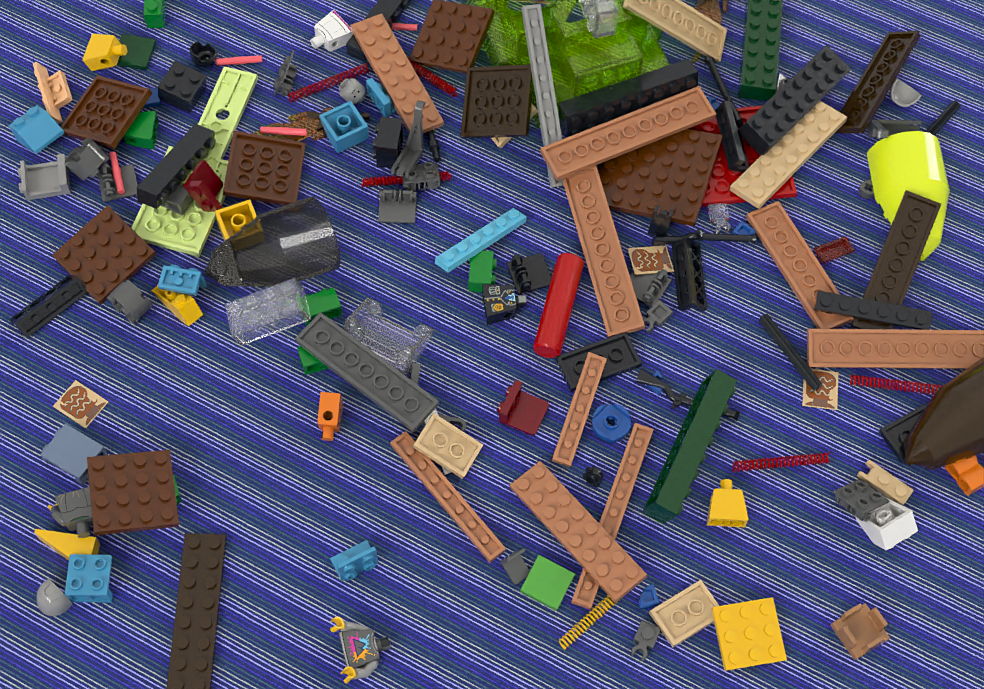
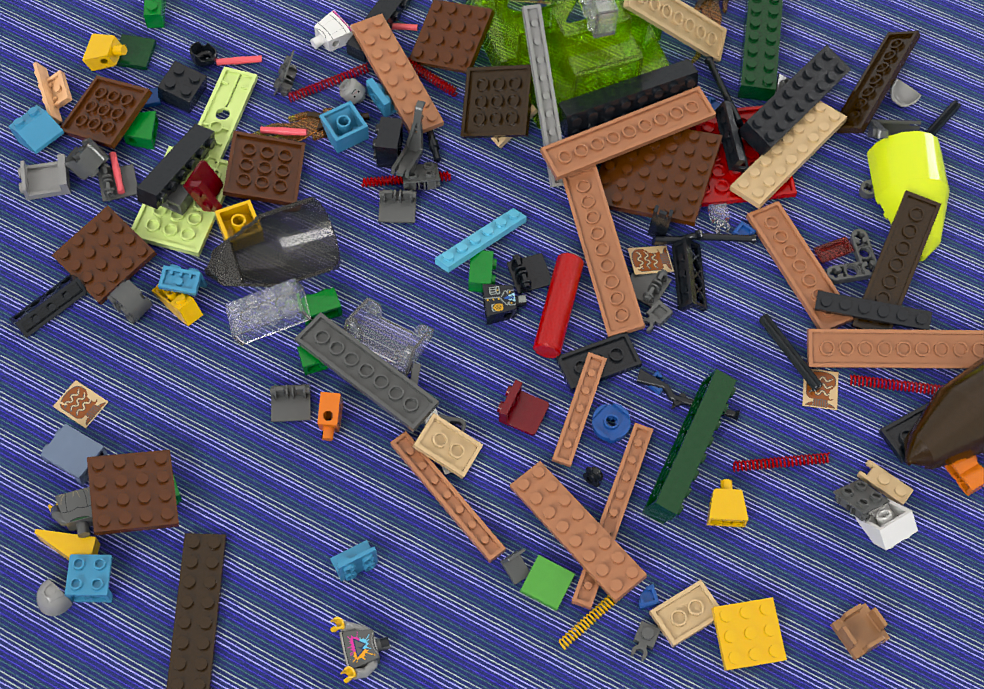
none -> dark grey hinge [270,384,311,422]
none -> dark grey beam [826,229,877,285]

